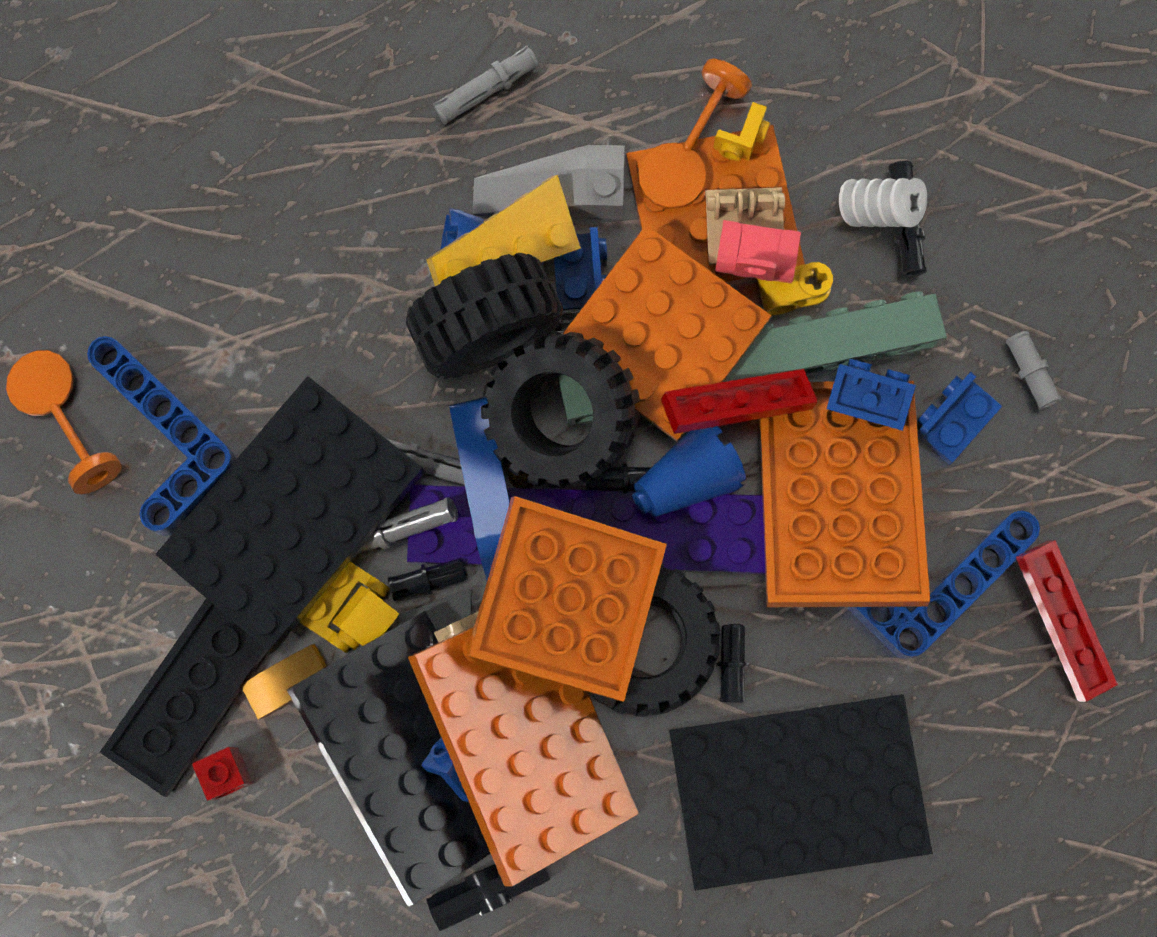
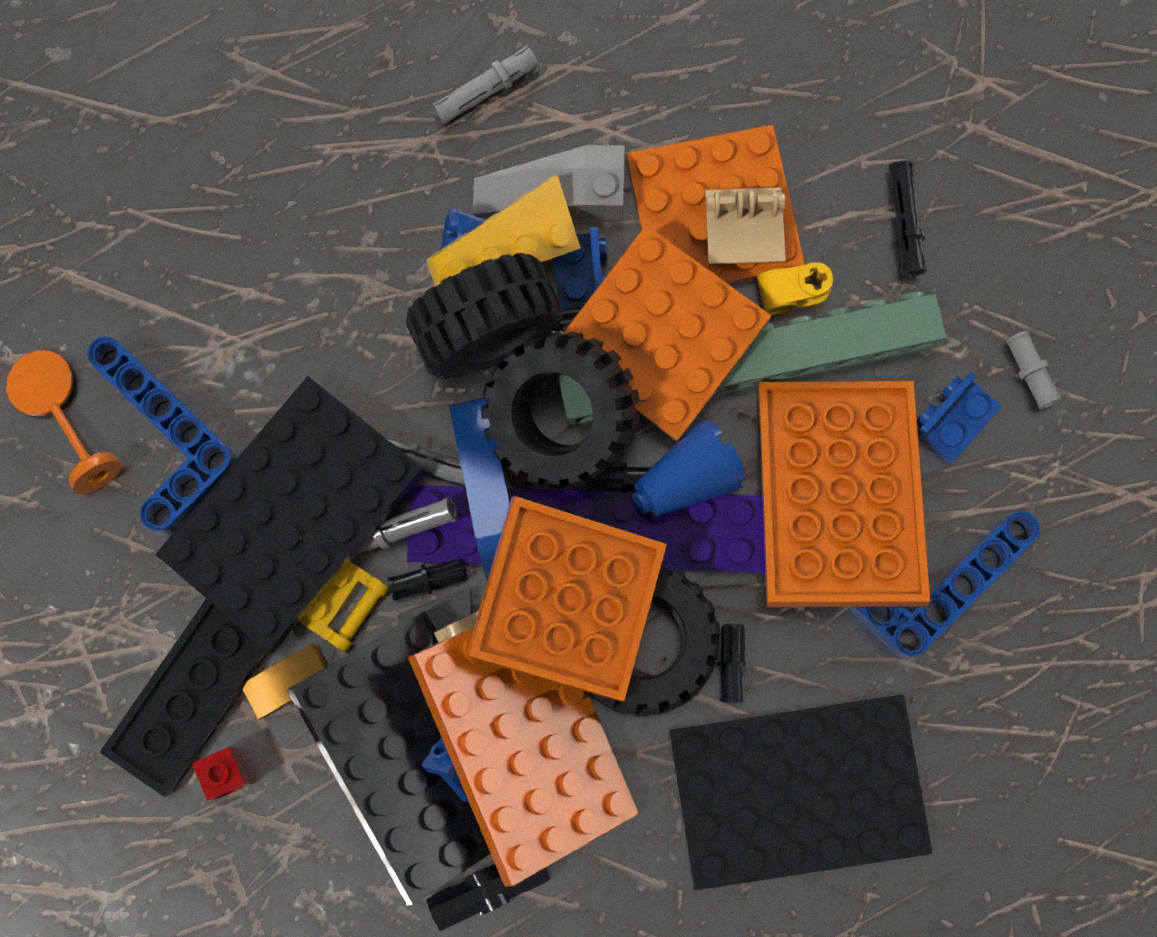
yellow brick [332,585,399,650] -> none
orange piece [638,58,752,209] -> none
red plate [660,369,818,434] -> none
yellow bracket [713,102,770,161] -> none
coral piece [715,220,801,284] -> none
blue bracket [826,359,916,431] -> none
white piece [839,178,927,228] -> none
red plate [1016,540,1118,702] -> none

